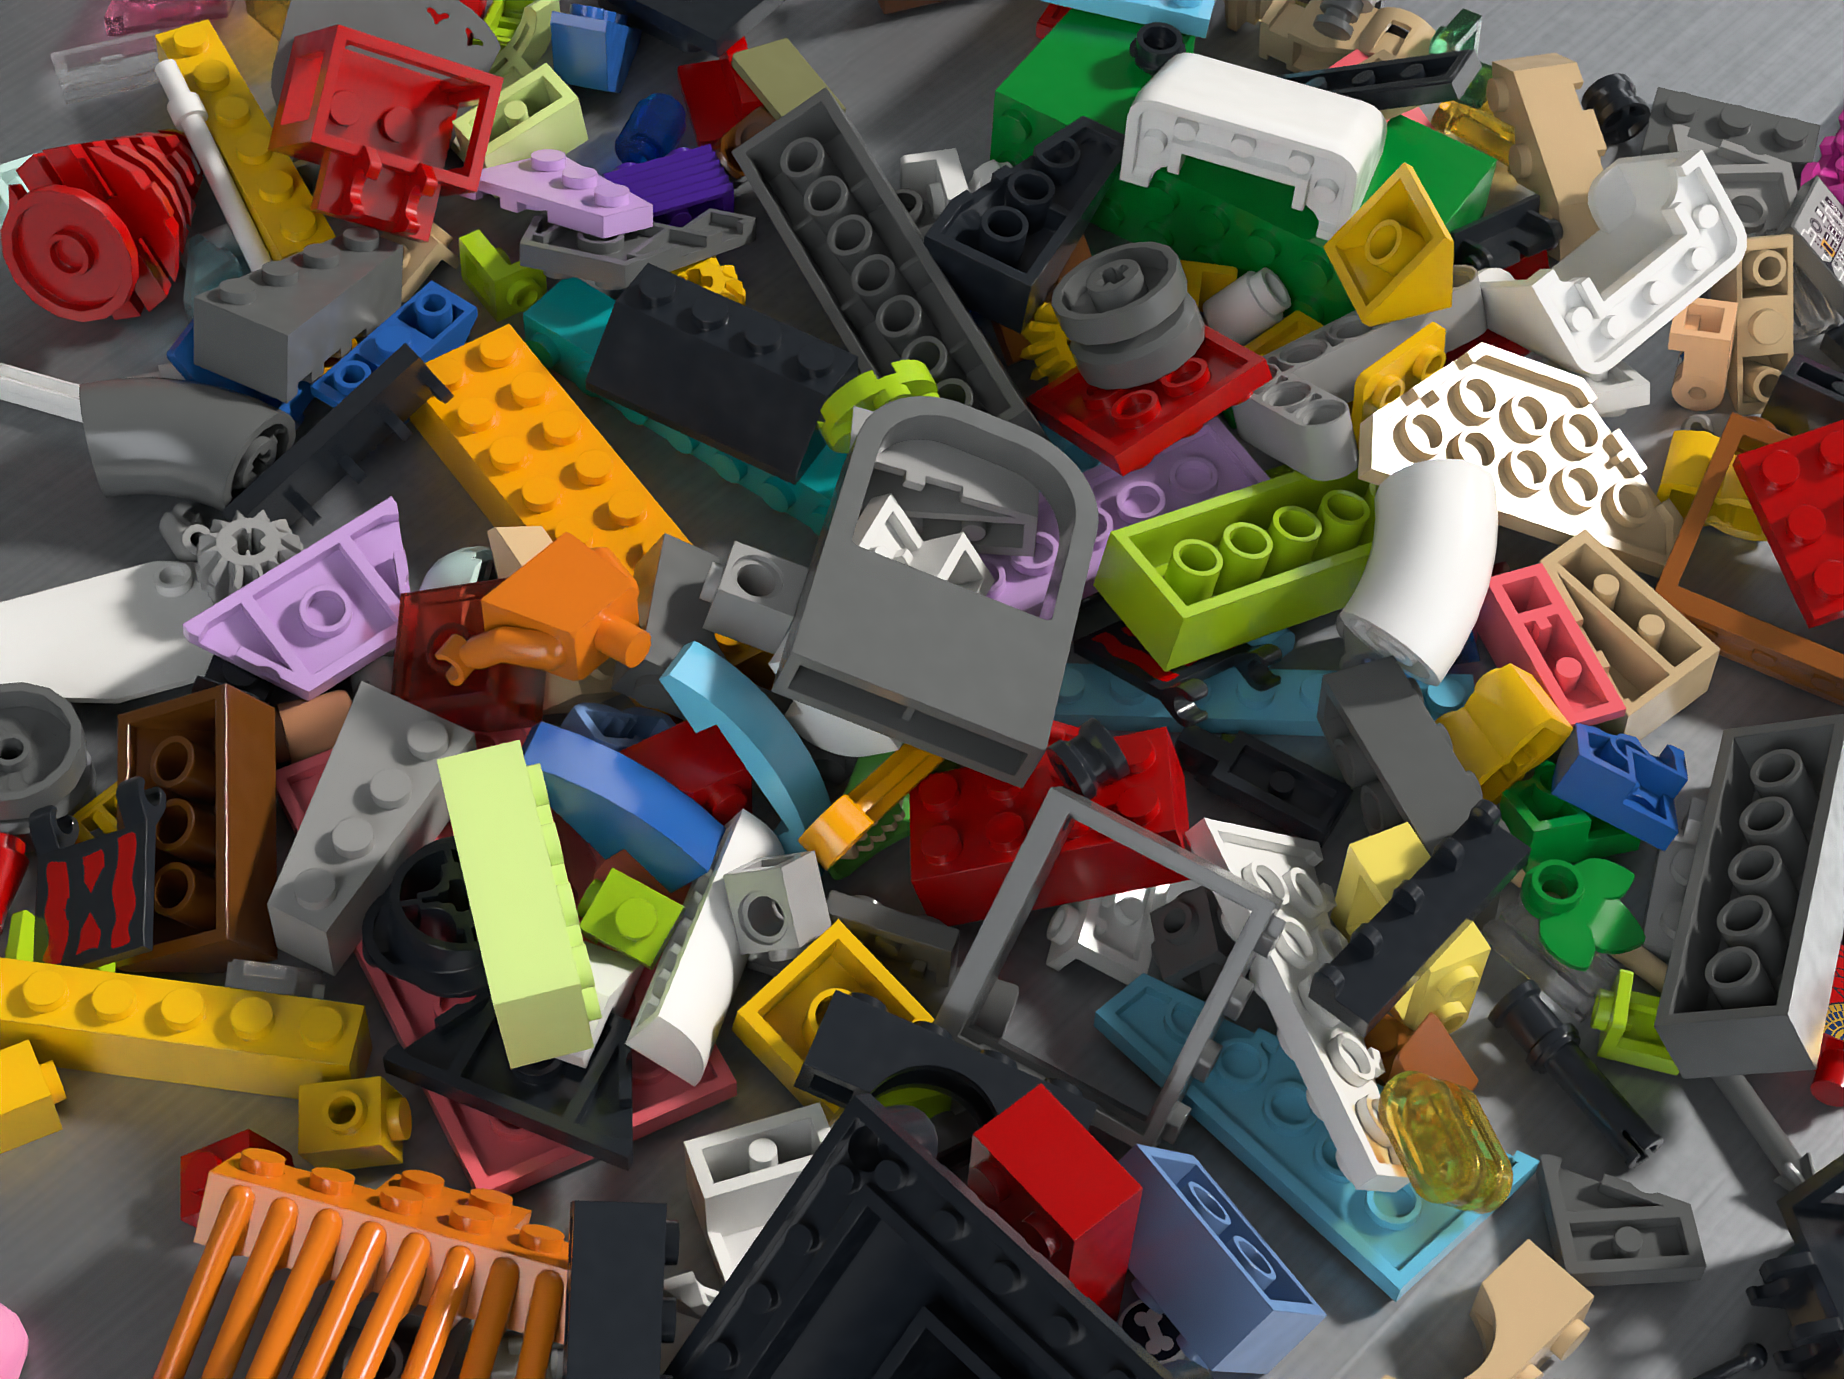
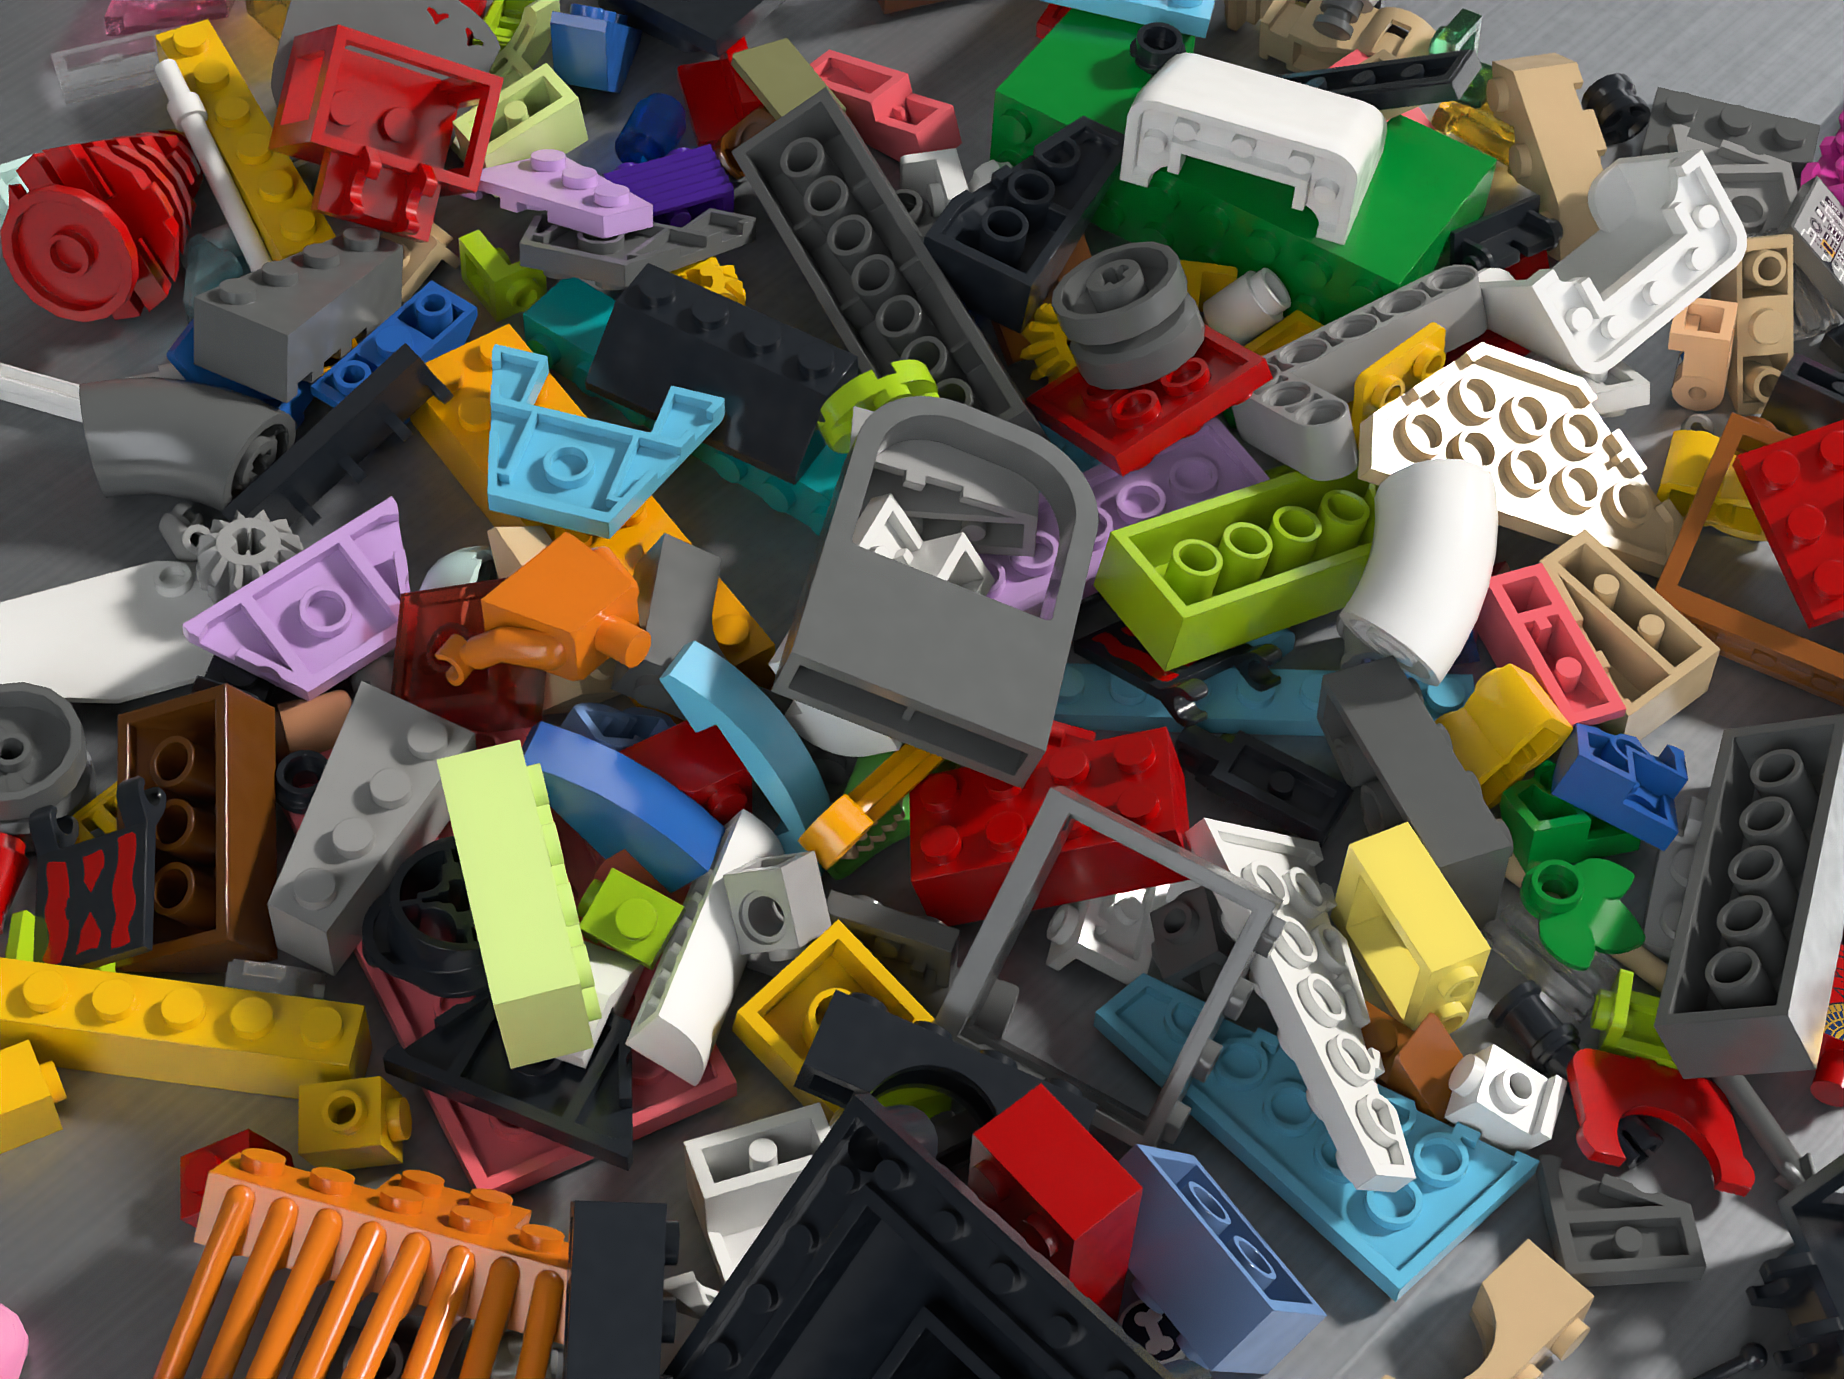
light grey brick [699,541,809,654] -> none
black wheel [1046,717,1130,800] -> none
black hinge [1308,799,1532,1038] -> none
yellow slope [1323,162,1454,327] -> none
clear yellow brick [1378,1071,1513,1214] -> none
none -> black plate [276,750,328,814]
none -> medium azure wing [487,344,725,539]
none -> coral slope [809,49,962,162]
none -> white brick [1444,1044,1567,1156]
none -> red piece [1566,1048,1755,1197]

